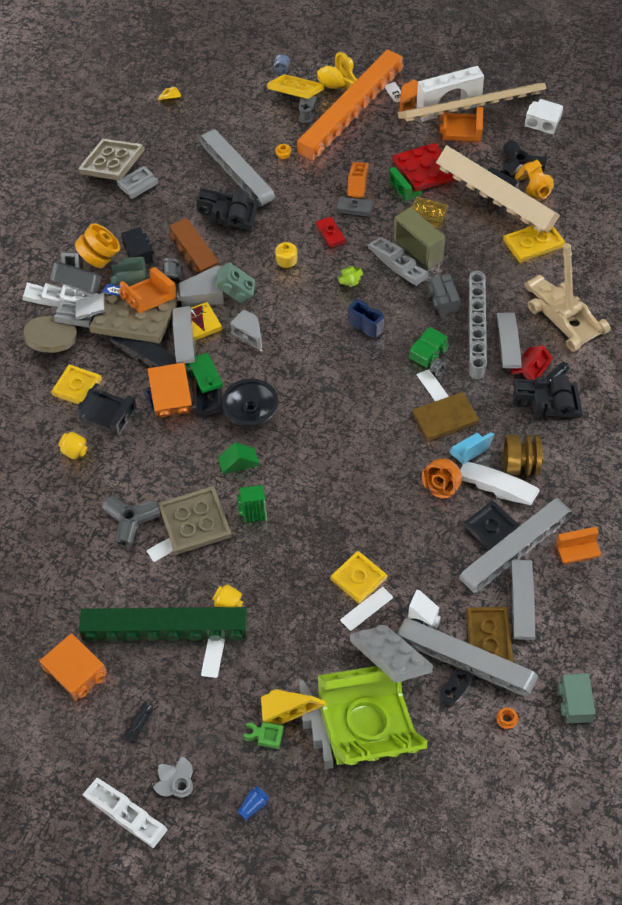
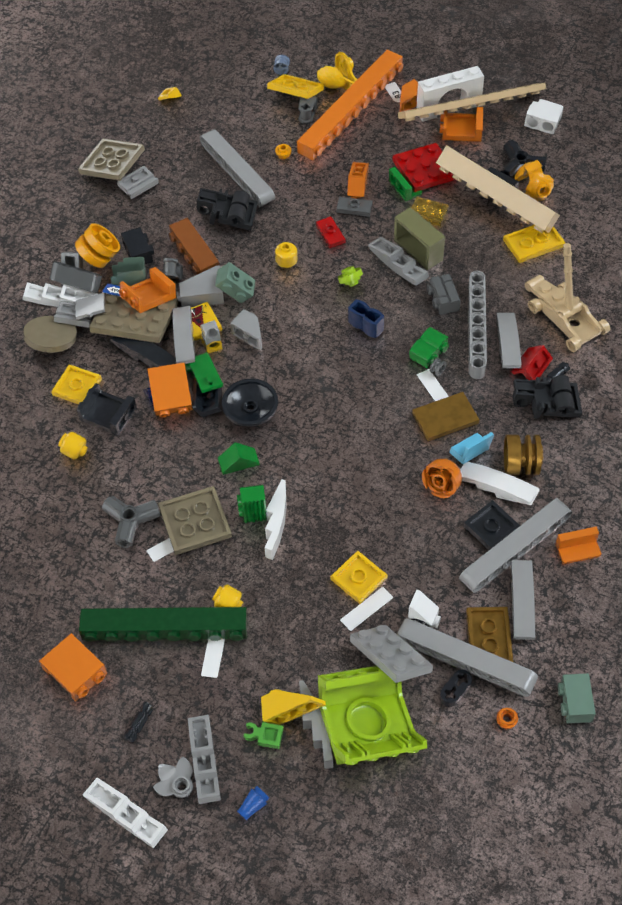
none -> light grey slope [188,715,221,804]
none -> light grey leg [200,320,223,354]
none -> white slope [264,479,287,560]

